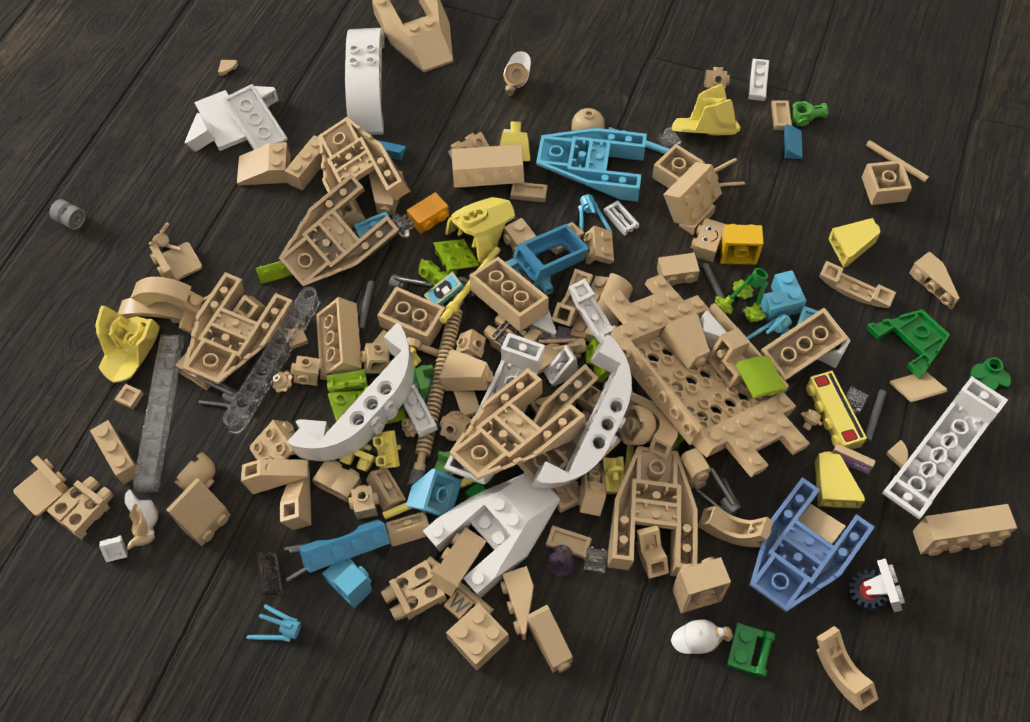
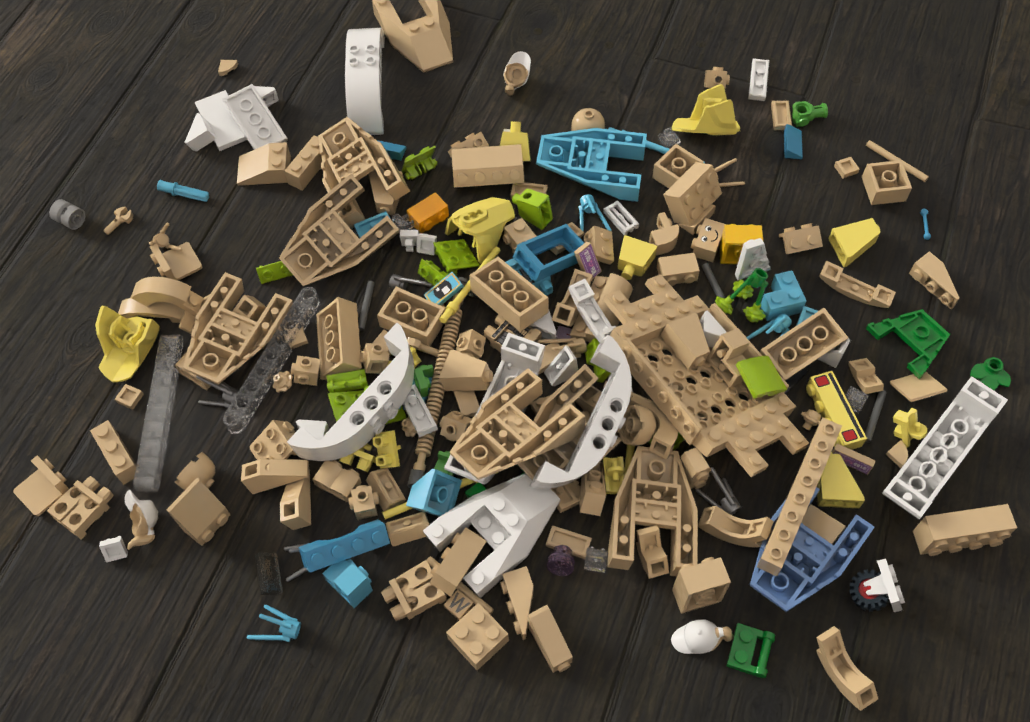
none -> tan bar [104,207,133,235]
none -> medium azure axle [157,180,209,202]
none -> white tile [400,230,419,252]
none -> lime hinge [401,146,438,180]
none -> white tile [417,233,437,255]
none -> lime torso [512,188,553,230]
none -> tile [574,241,602,279]
none -> light yellow torso [618,235,657,280]
none -> tan brick [649,212,679,256]
none -> white wing [735,238,771,280]
none -> tan brick [757,418,842,576]
none -> tan bracket [779,223,823,254]
none -> tan tile [834,157,860,179]
none -> tan slope [848,358,884,394]
none -> light yellow hips [893,408,928,447]
none -> dark azure hinge [920,209,931,240]

